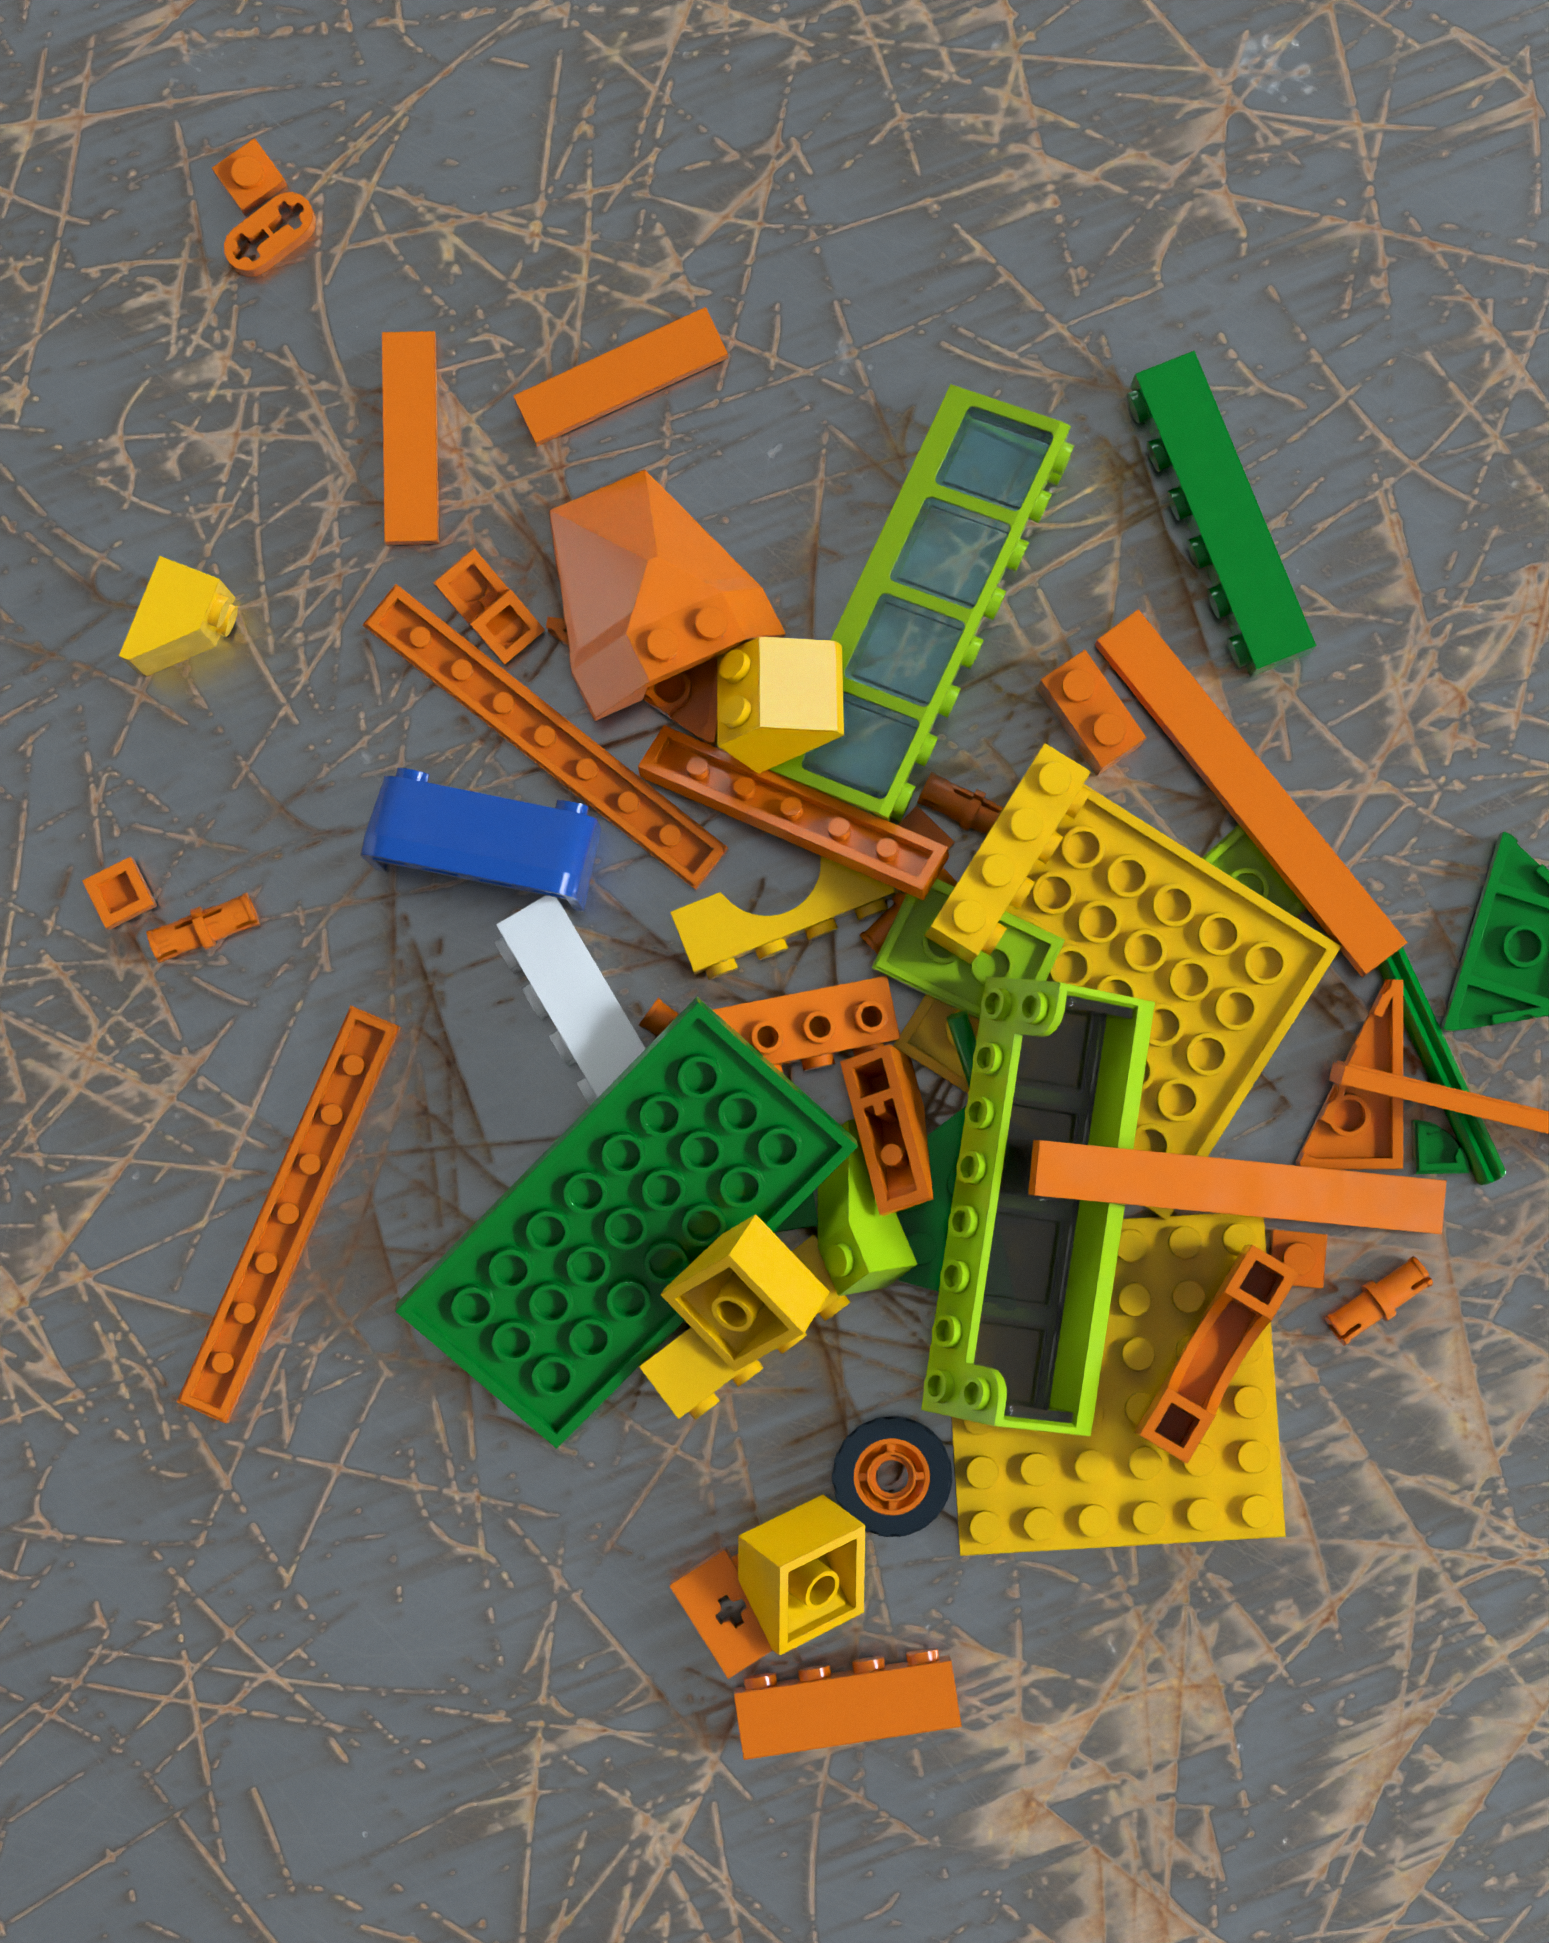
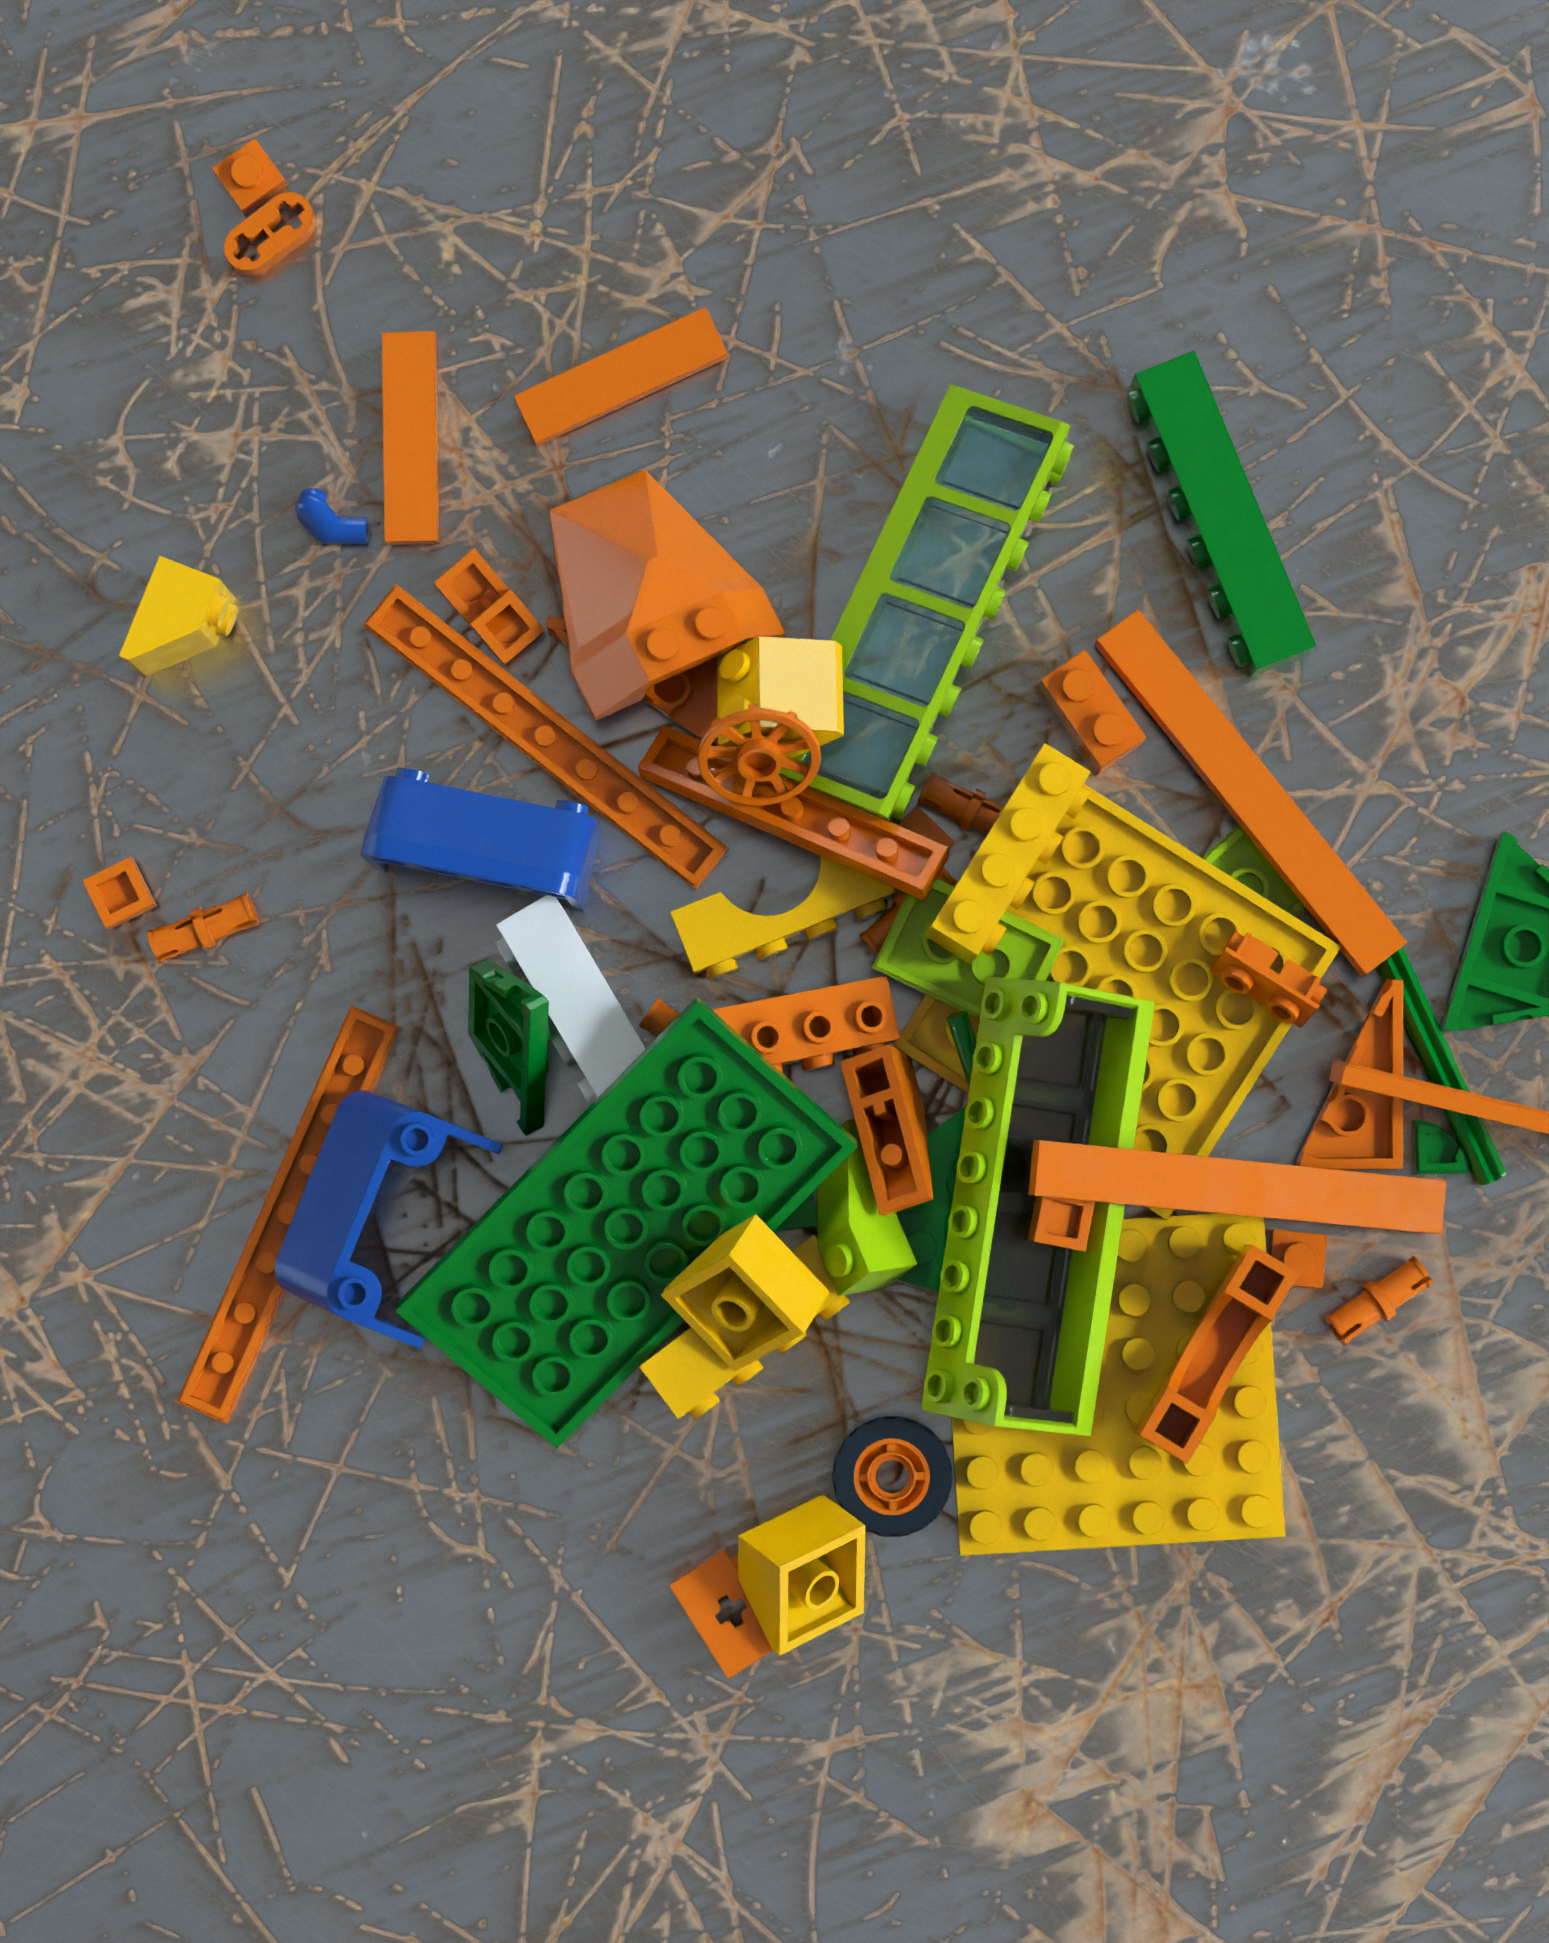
orange brick [734,1648,962,1760] -> none
none -> blue windscreen [274,1090,503,1349]
none -> blue arm [295,488,368,544]
none -> green wing [468,958,550,1136]
none -> orange wheel [698,704,821,805]
none -> orange plate [1028,1196,1095,1252]
none -> orange hinge [1209,931,1327,1028]

